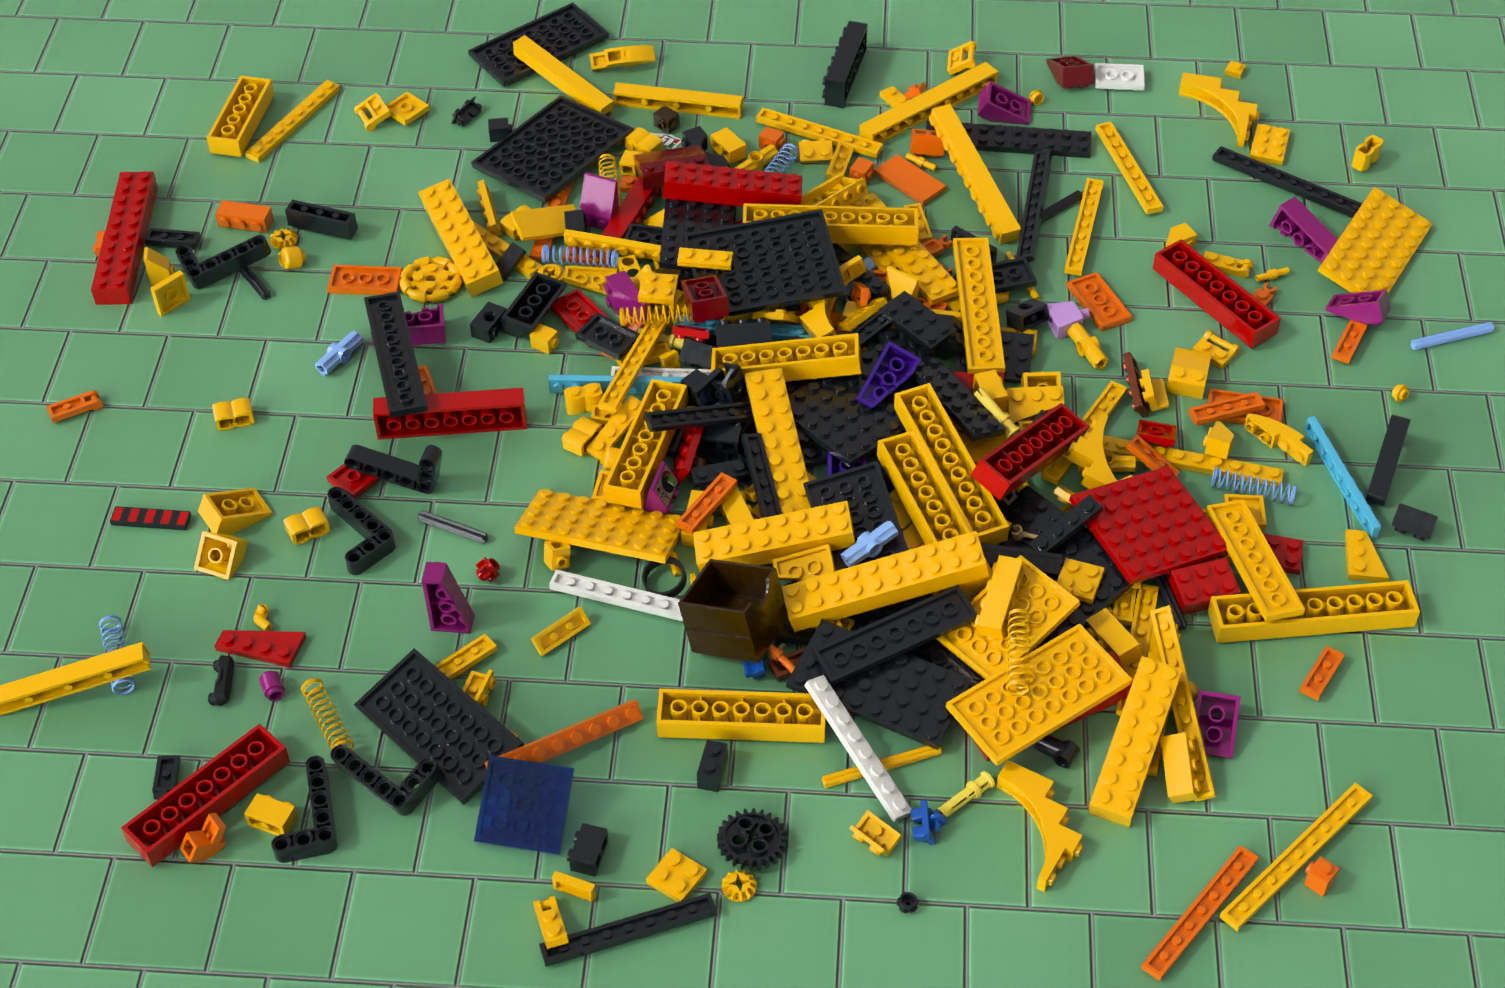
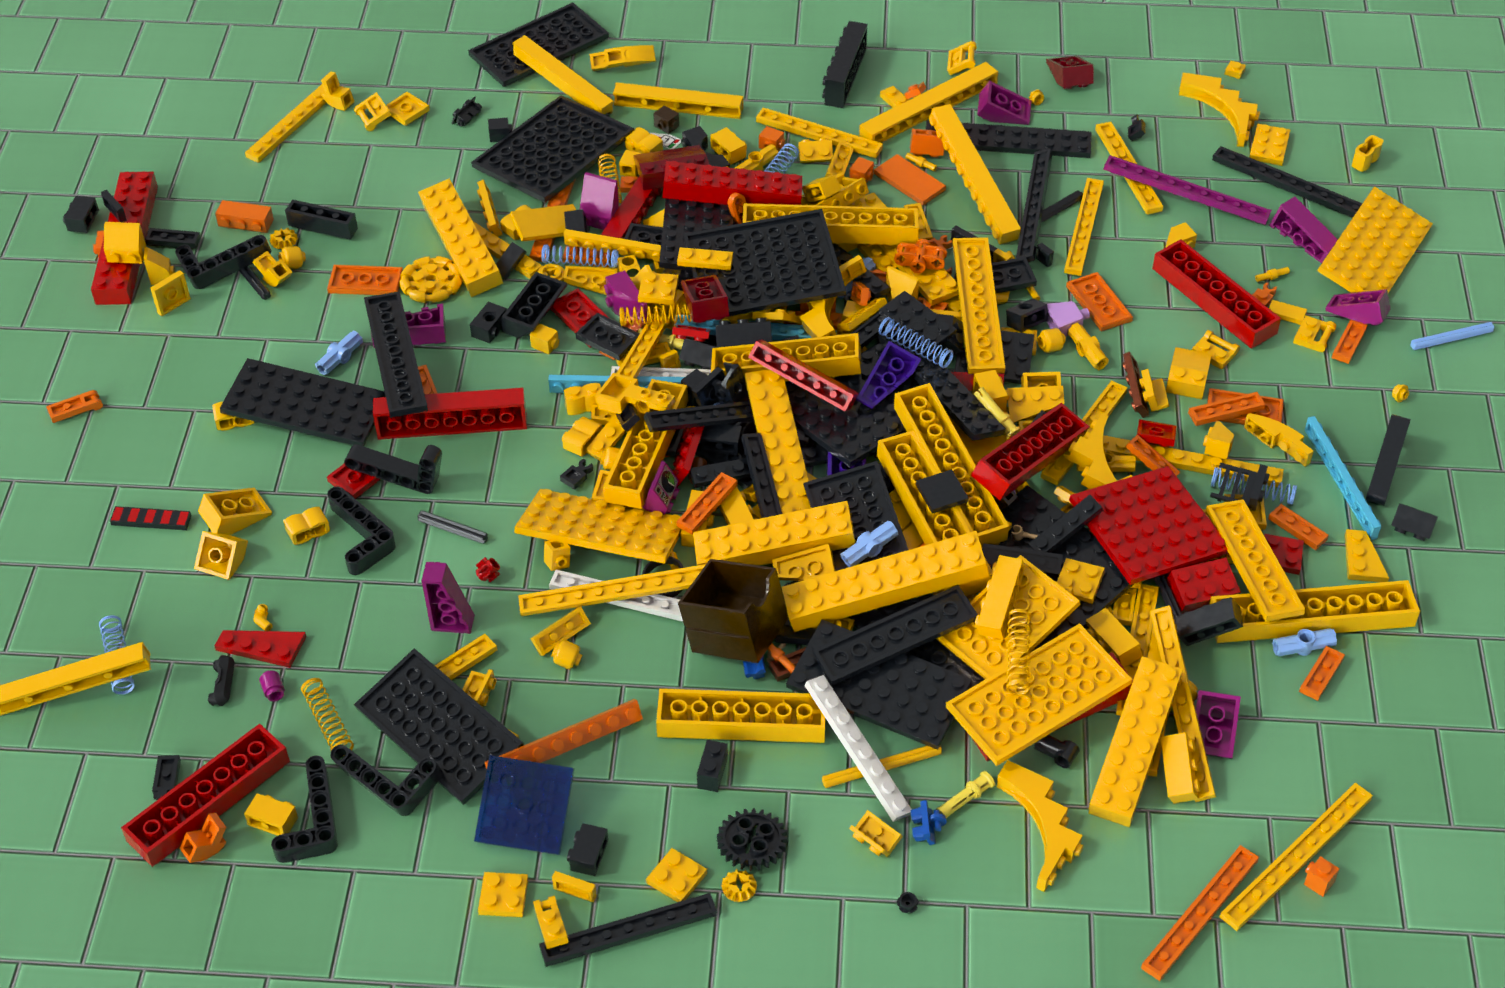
yellow brick [207,76,275,157] -> none
white plate [1094,63,1145,91] -> none
yellow plate [1203,251,1253,278] -> none
none -> black brick [63,196,99,233]
none -> black tile [101,189,127,223]
none -> yellow slope [104,222,147,264]
none -> black plate [220,358,386,446]
none -> yellow brick [253,251,292,287]
none -> yellow brick [320,71,354,111]
none -> yellow plate [478,872,528,917]
none -> yellow plate [518,564,706,617]
none -> yellow head [551,640,583,669]
none -> black plate [560,459,593,490]
none -> yellow plate [595,373,676,414]
none -> black tile [616,403,641,432]
none -> orange plate [728,193,747,224]
none -> red brick [748,340,859,412]
none -> yellow brick [802,174,841,203]
none -> light blue piece [879,317,953,369]
none -> orange axle [894,239,947,273]
none -> black tile [916,469,969,514]
none -> yellow plate [993,248,1012,262]
none -> black tile [1036,243,1054,267]
none -> yellow head [1037,328,1066,353]
none -> magenta plate [1103,155,1272,225]
none -> black plate [1128,114,1145,141]
none -> black brick [1175,597,1243,646]
none -> black plate [1210,462,1270,511]
none -> orange plate [1268,504,1329,550]
none -> yellow tile [1269,300,1307,325]
none -> light blue piece [1272,628,1337,657]
none -> yellow plate [1293,316,1336,352]

